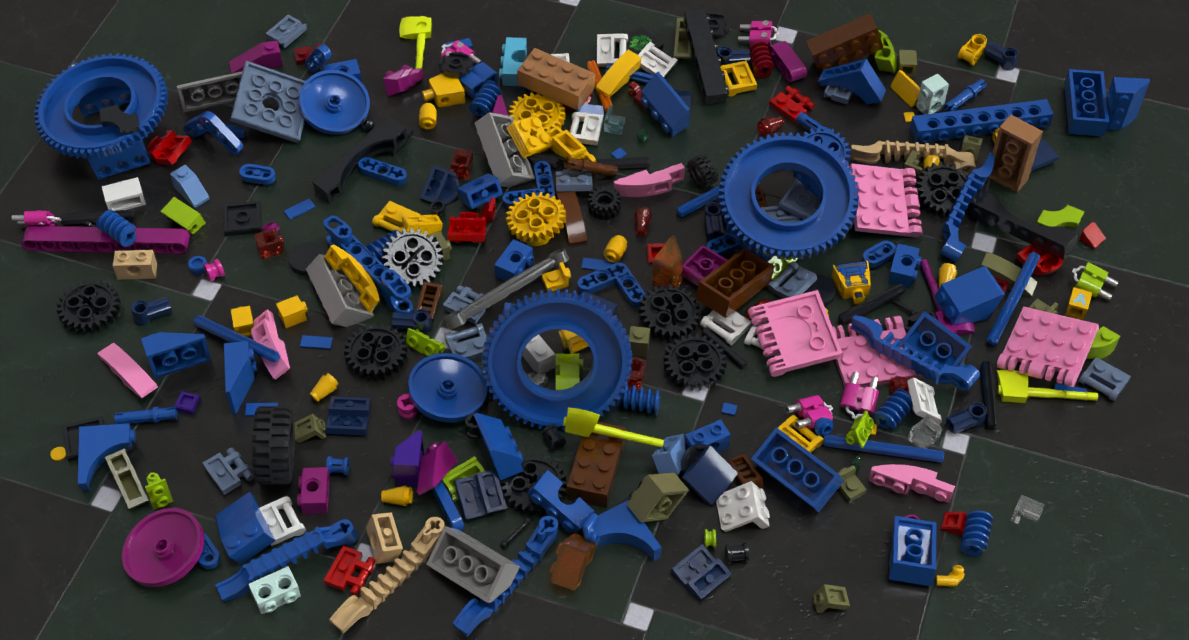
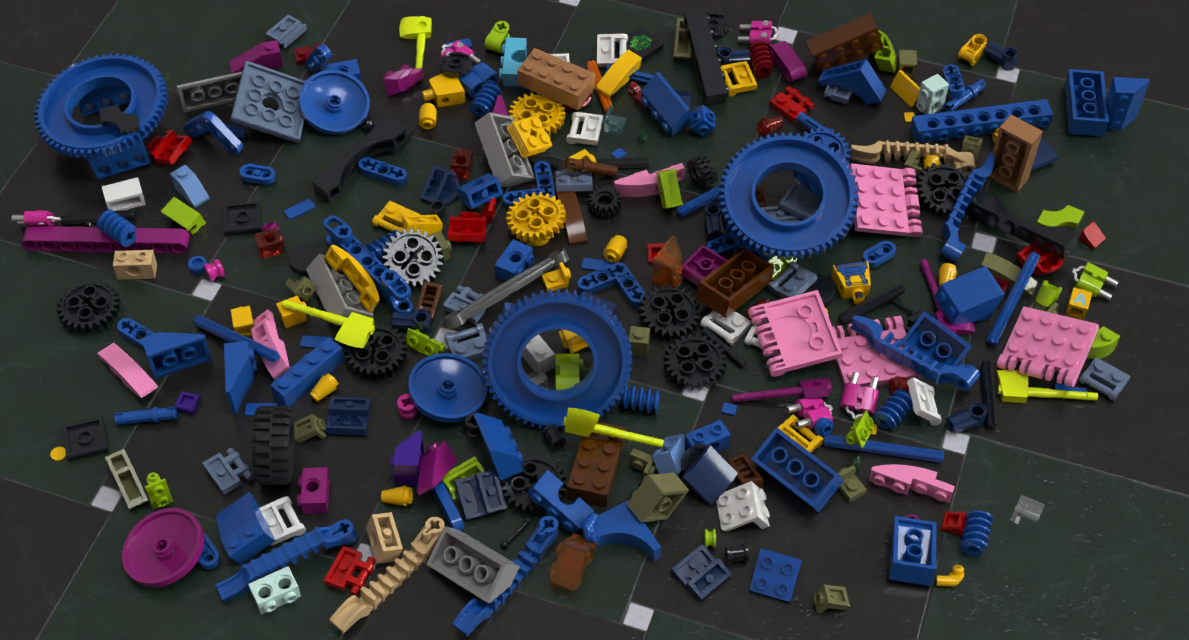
blue arch [78,423,136,491] -> none
dark blue piece [131,296,172,326] -> none
blue bush [326,456,350,475] -> none
yellow slope [546,126,586,158] -> none
window [576,104,604,117] -> none
clear red brick [623,357,647,390] -> none
clear red cone [634,207,652,236] -> none
white plate [638,42,678,78] -> none
blue brick [888,243,922,288] -> none
clear panel [908,415,942,449] -> none
none -> blue beam [117,318,155,351]
none -> blue brick [270,337,344,407]
none -> neon yellow piece [282,300,375,348]
none -> olive bracket [285,277,318,302]
none -> lime piece [484,21,510,53]
none -> olive bracket [630,448,657,478]
none -> lime hinge [656,168,683,208]
none -> blue brick [690,105,716,137]
none -> magenta piece [733,378,832,402]
none -> blue bracket [750,548,803,602]
none -> blue beam [943,64,966,99]
none -> lime piece [1035,280,1063,307]

